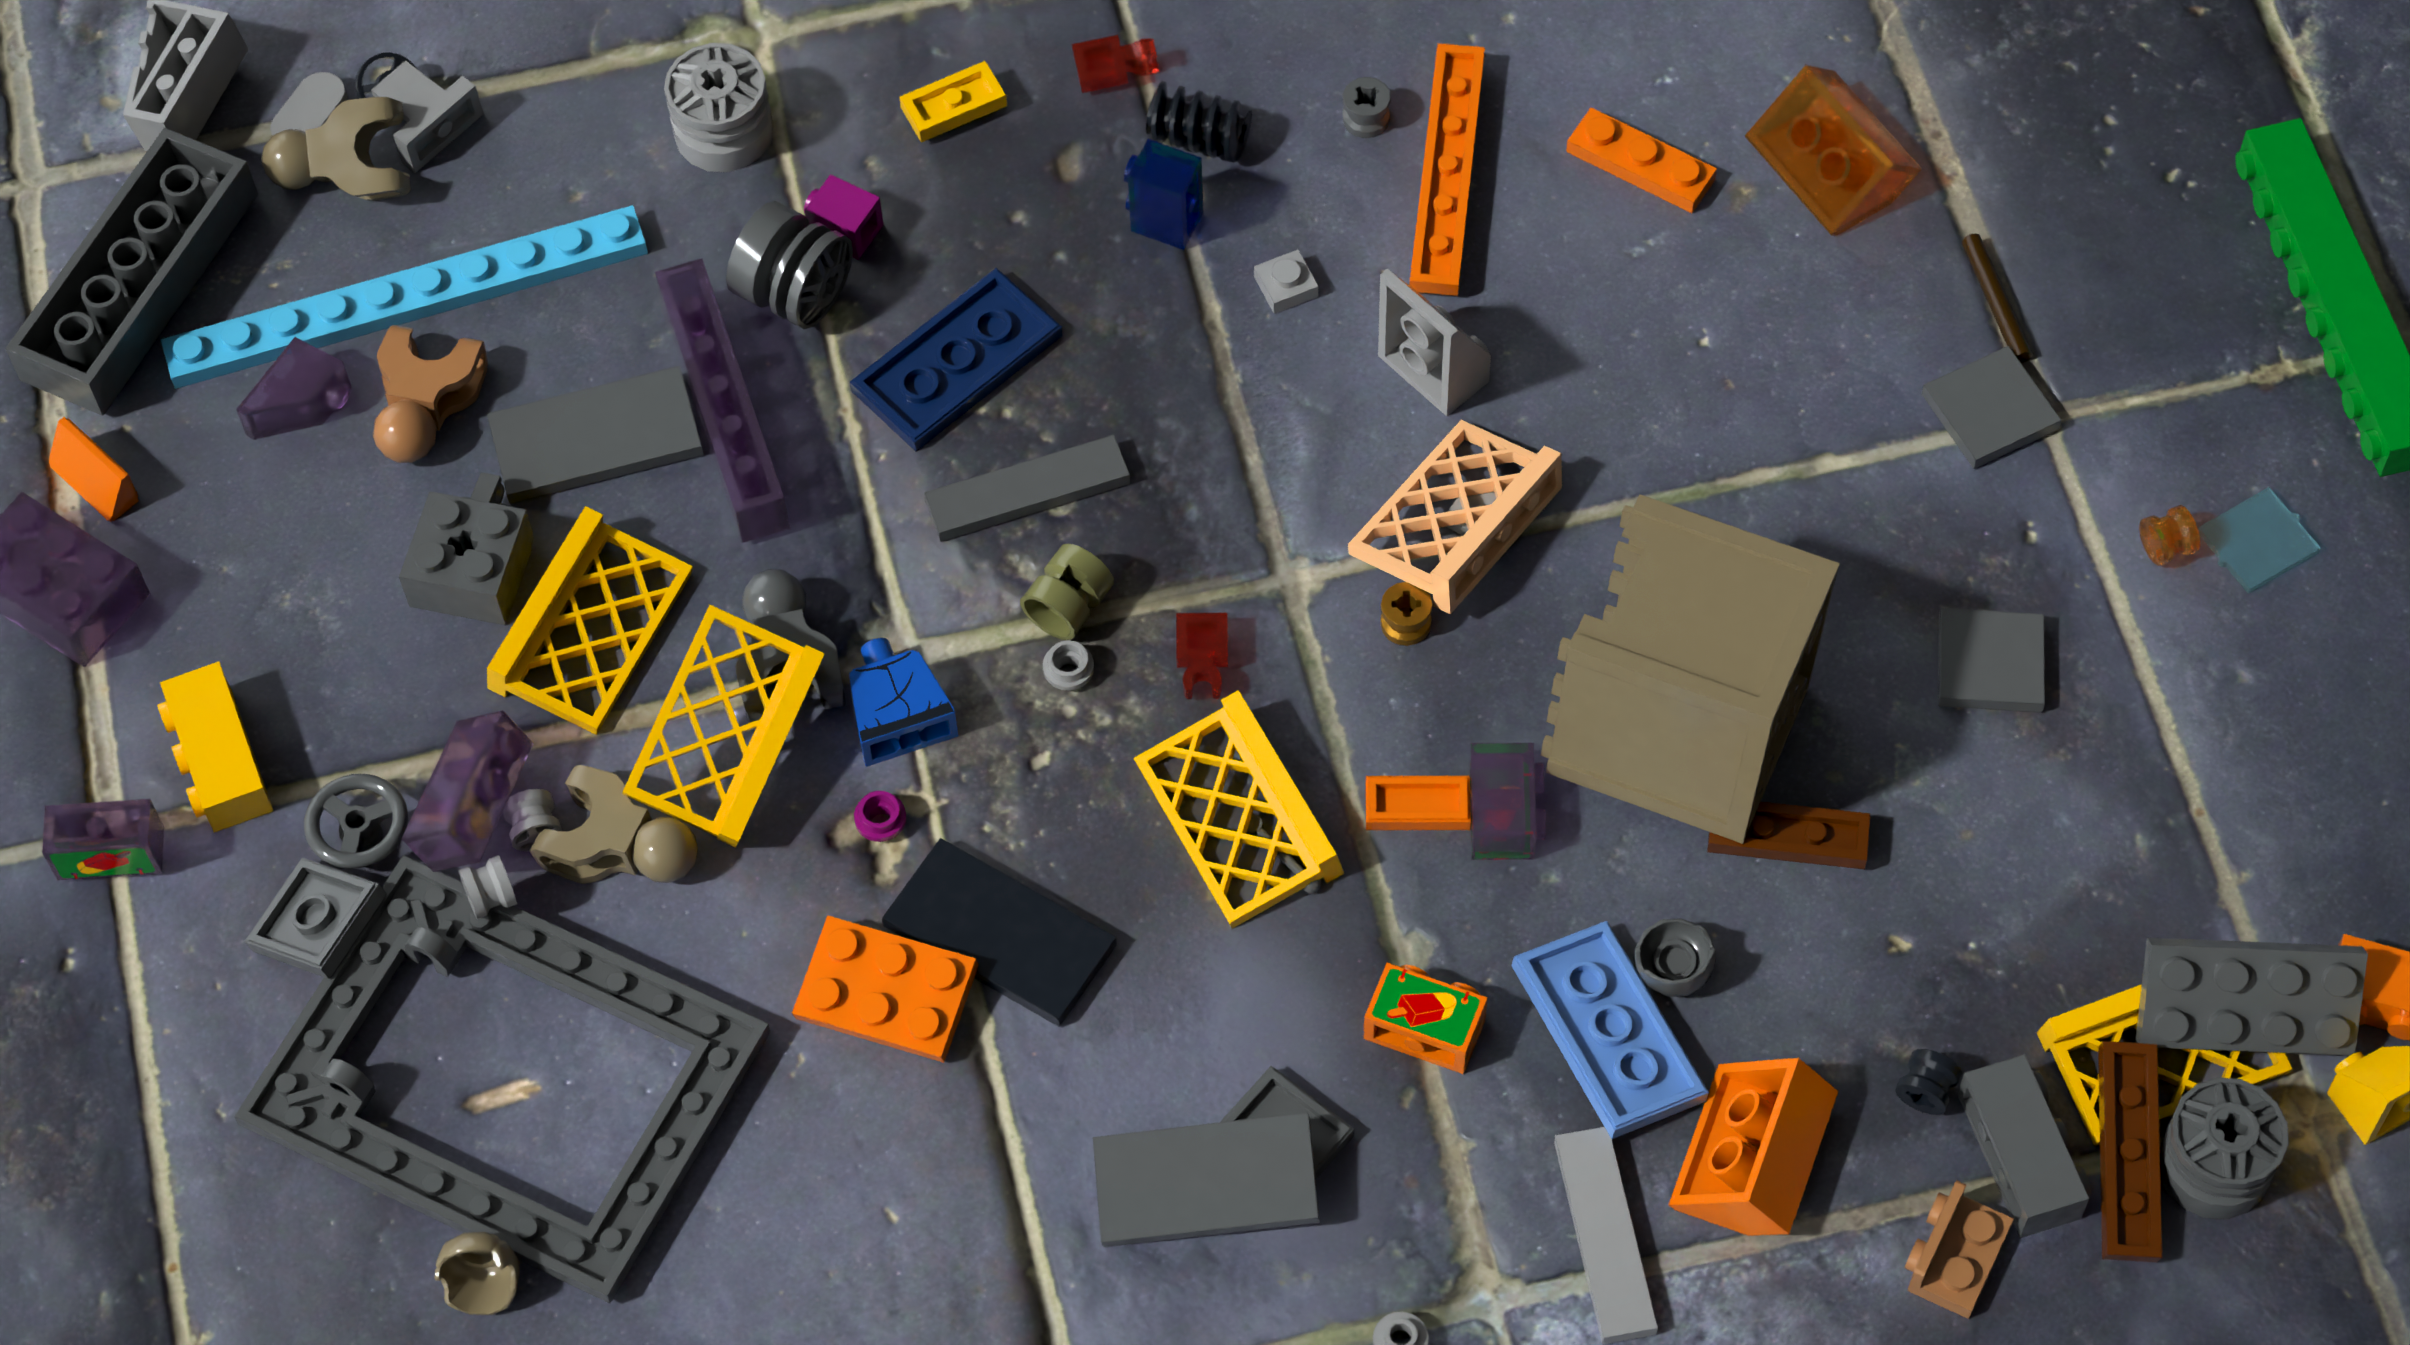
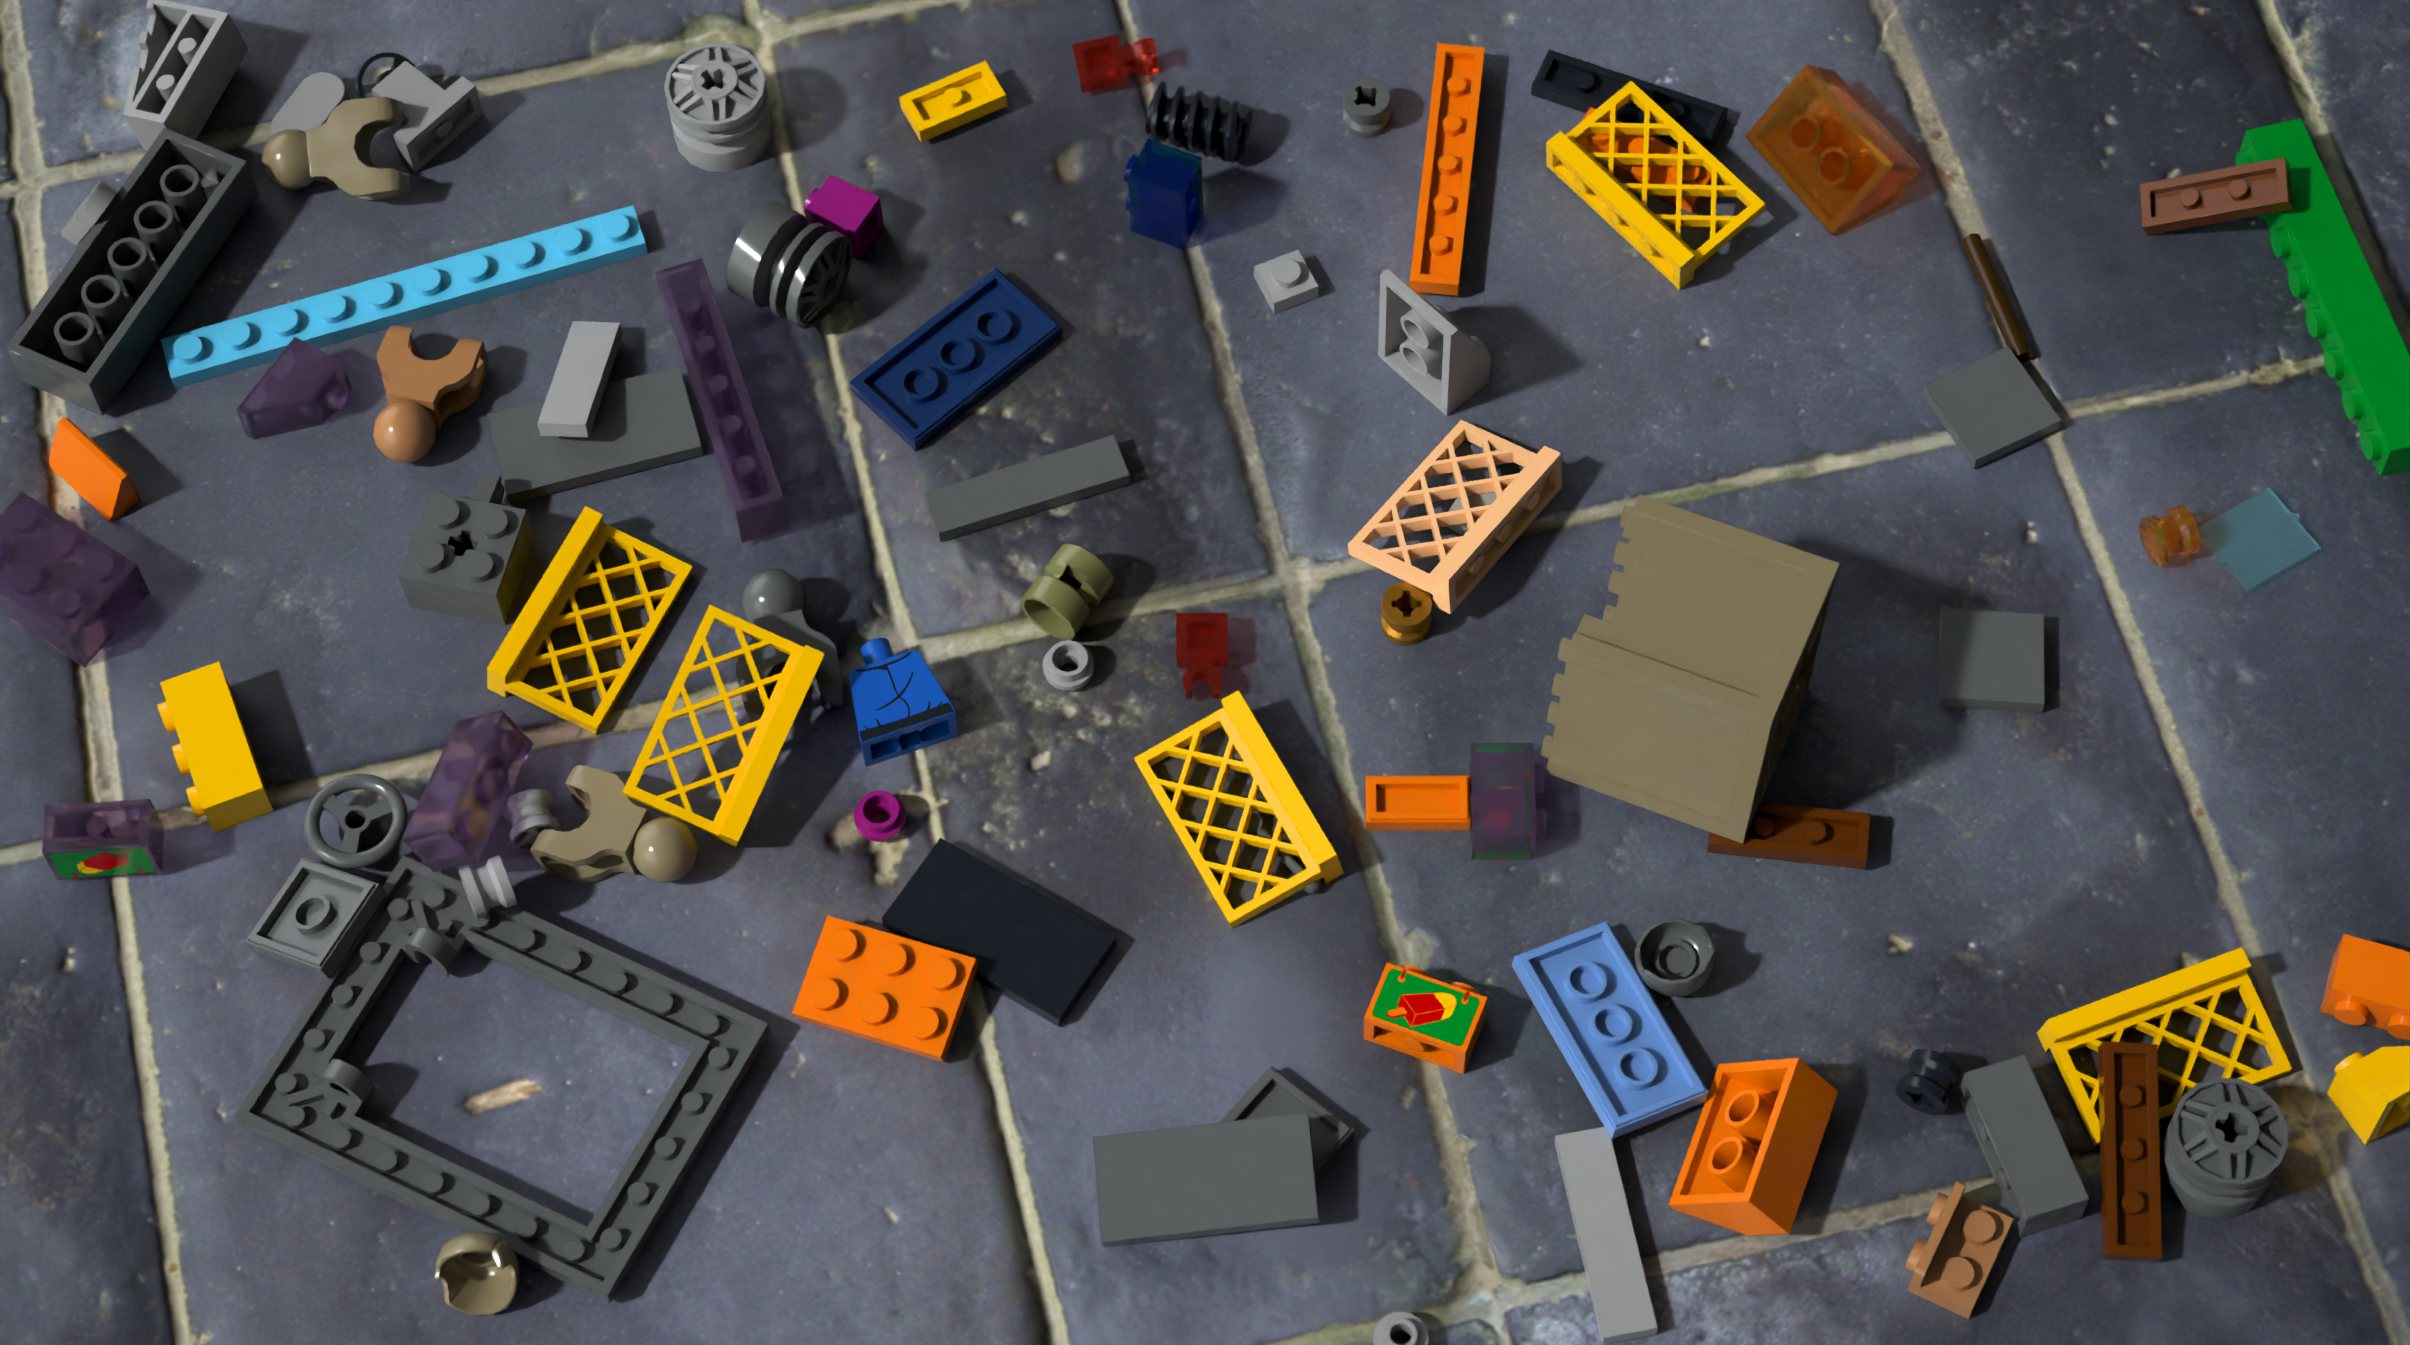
dark grey plate [2136,938,2368,1055] -> none
none -> light grey tile [60,181,118,246]
none -> light grey tile [537,321,623,438]
none -> black tile [1531,50,1728,153]
none -> yellow fence [1546,81,1766,290]
none -> reddish brown plate [2140,157,2293,236]

